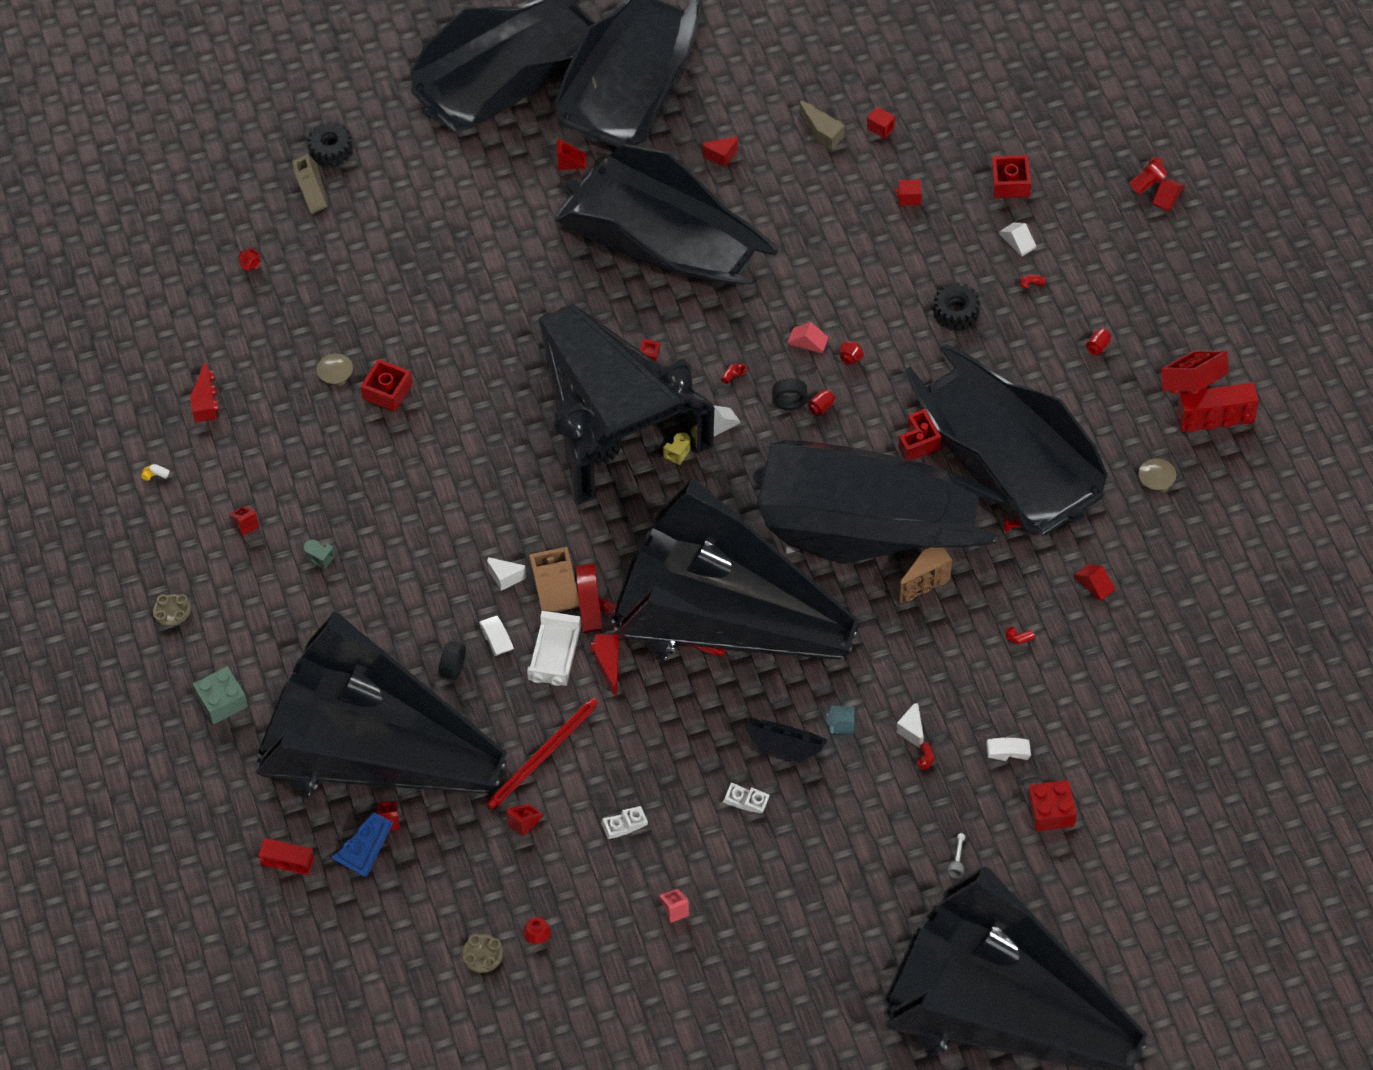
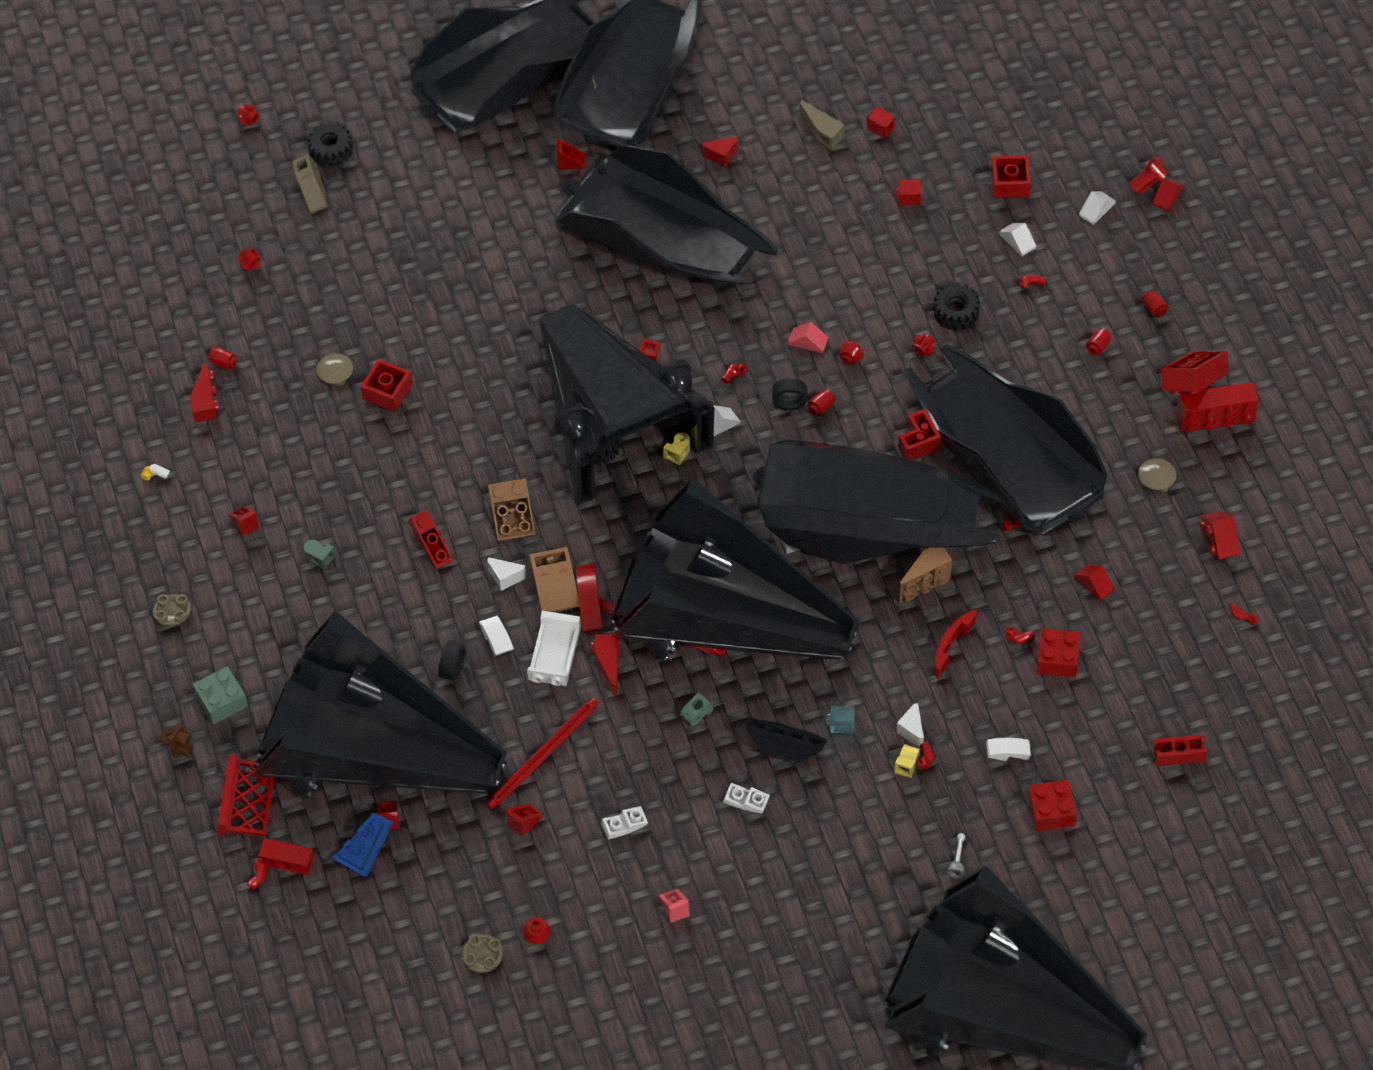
none -> reddish brown hips [161,723,194,758]
none -> red brick [208,347,237,371]
none -> red fence [217,755,275,837]
none -> red gear [237,104,259,126]
none -> red arm [247,859,268,890]
none -> red slope [408,509,454,569]
none -> medium nougat slope [488,478,536,541]
none -> sand green leg [680,692,714,726]
none -> light yellow leg [895,744,920,778]
none -> red gear [913,334,935,356]
none -> red slope [935,610,977,679]
none -> red brick [1037,628,1081,678]
none -> white slope [1079,191,1116,225]
none -> red brick [1142,290,1168,318]
none -> red piece [1153,734,1207,766]
none -> red brick [1199,510,1241,559]
none -> red piece [1231,603,1258,625]

